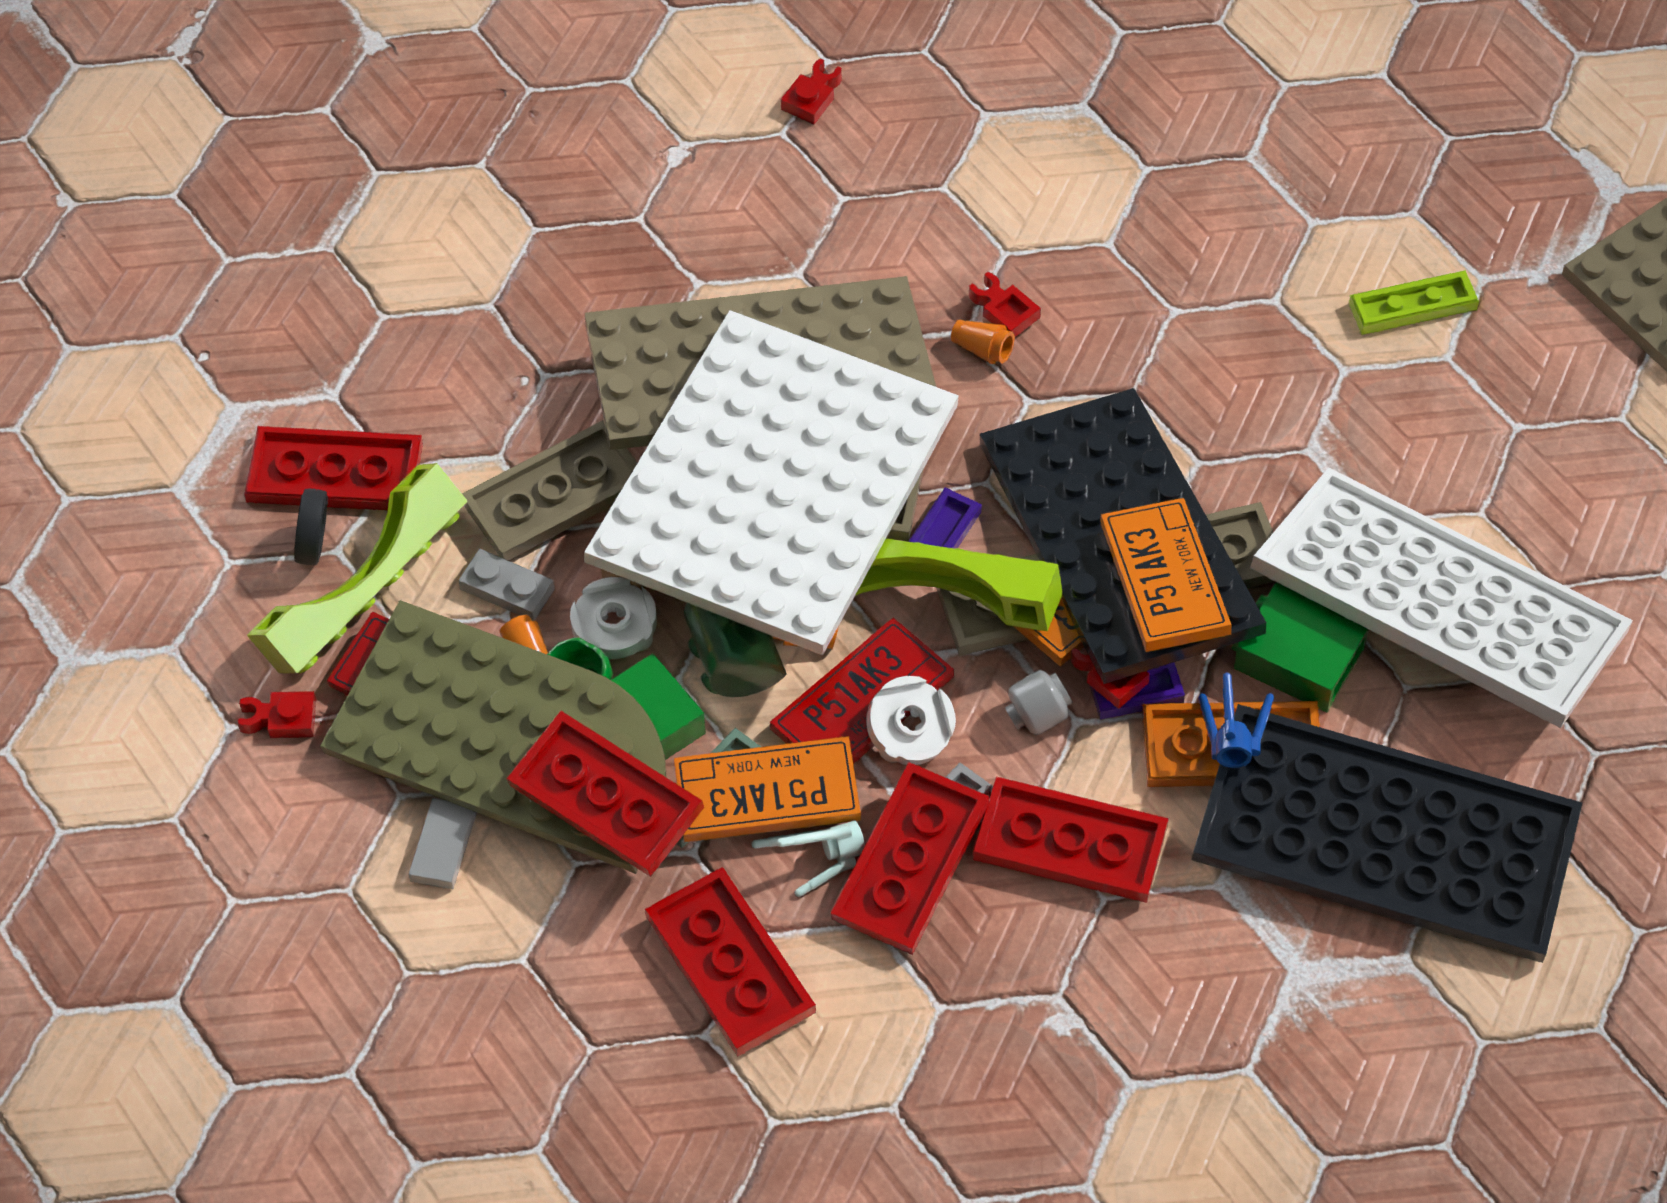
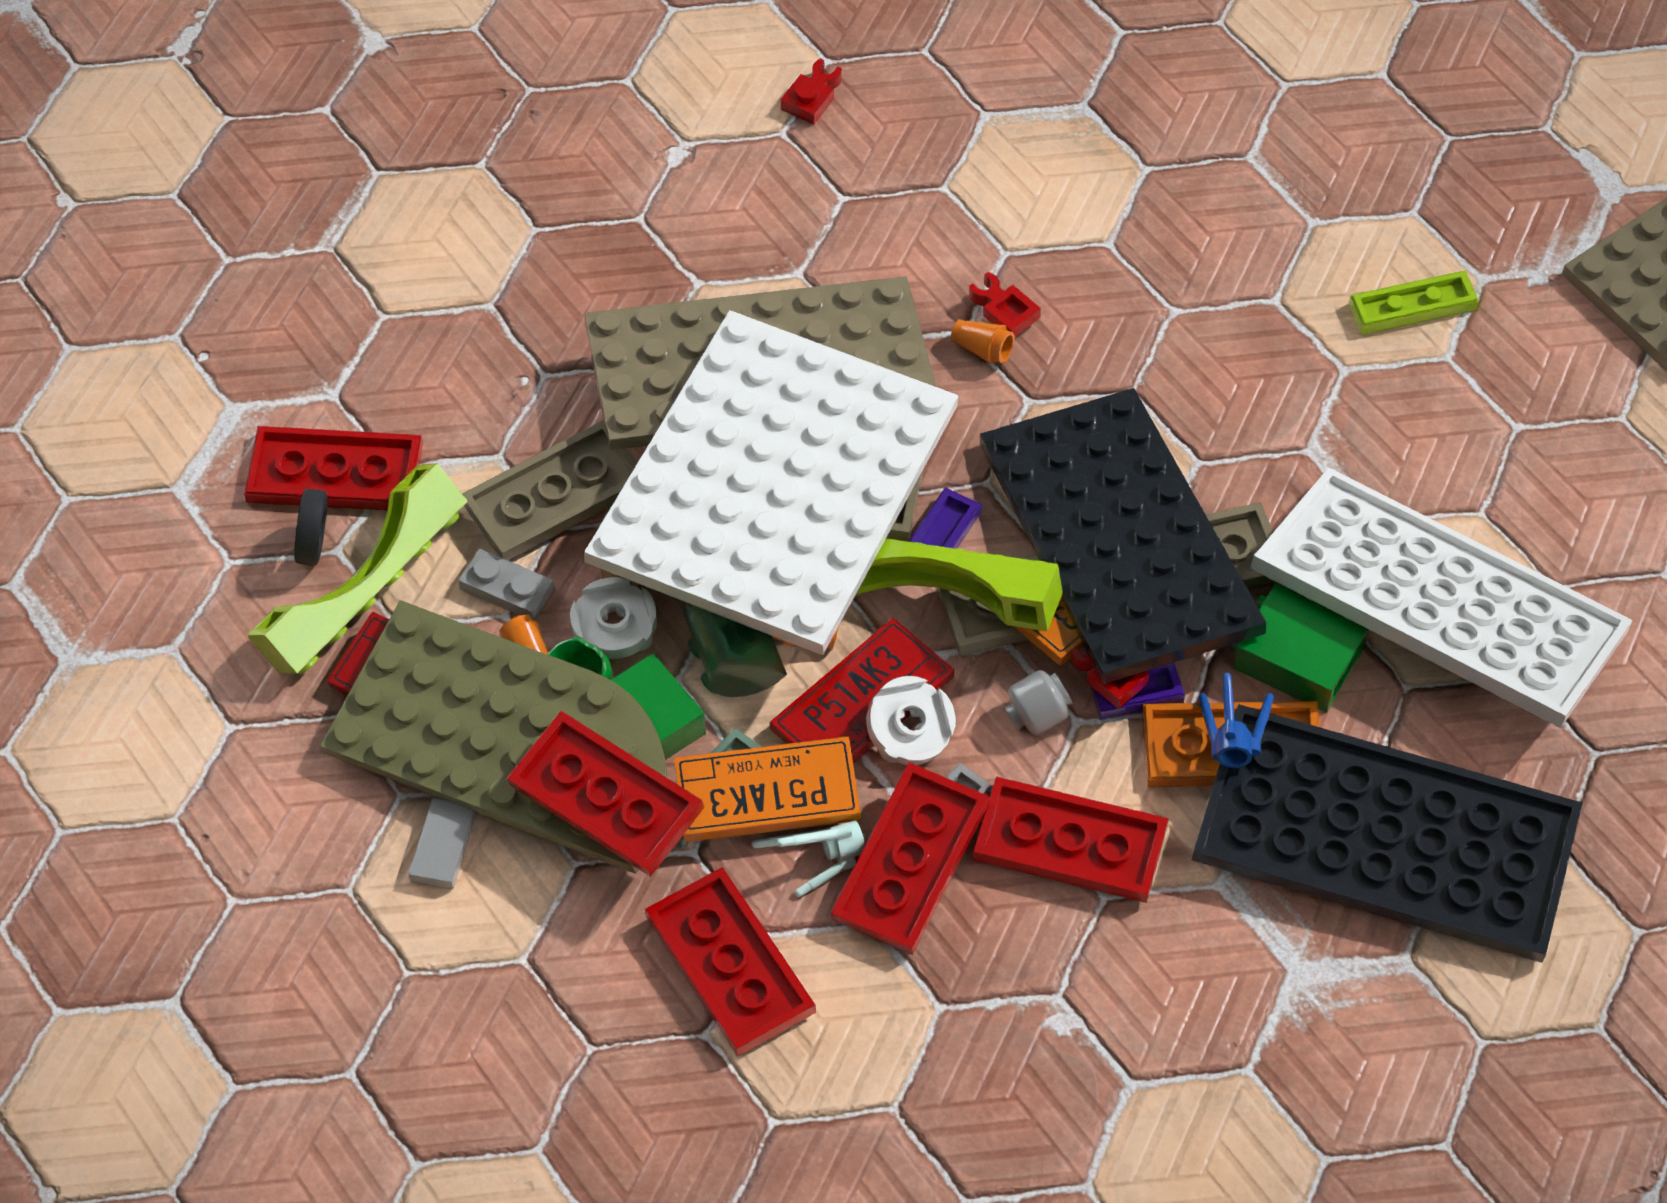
red plate [238,691,316,738] -> none
orange tile [1101,498,1232,652] -> none

